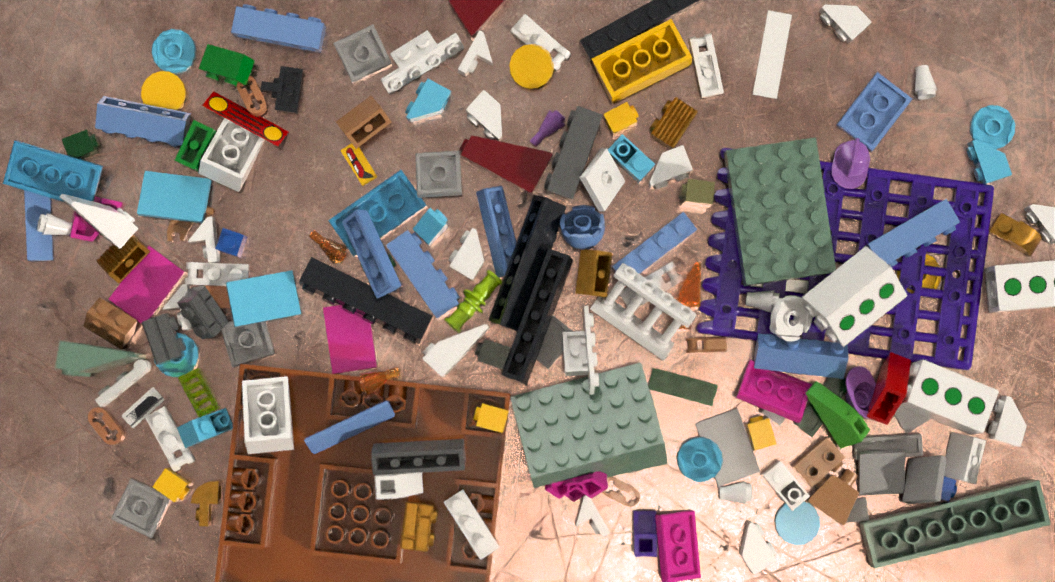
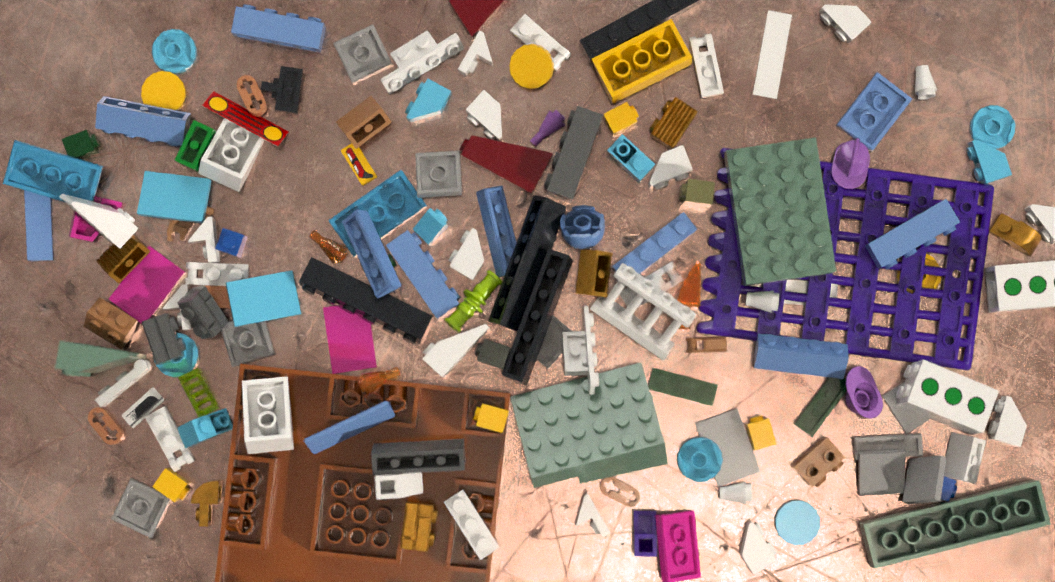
white cone [37,213,72,236] -> none
green brick [199,44,255,86] -> none
dark pink slope [545,471,608,502] -> none
white plate [580,148,625,211] -> none
dark pink tile [736,360,812,423] -> none
light grey tile [760,408,785,426] -> none
white slope [761,460,810,511] -> none
white plate [770,295,812,341] -> none
white brick [803,246,907,347] -> none
bright green slope [805,381,870,449] -> none
medium nougat torso [807,469,859,526] -> none
light grey tile [846,498,869,523] -> none
red slope [867,352,911,425] -> none

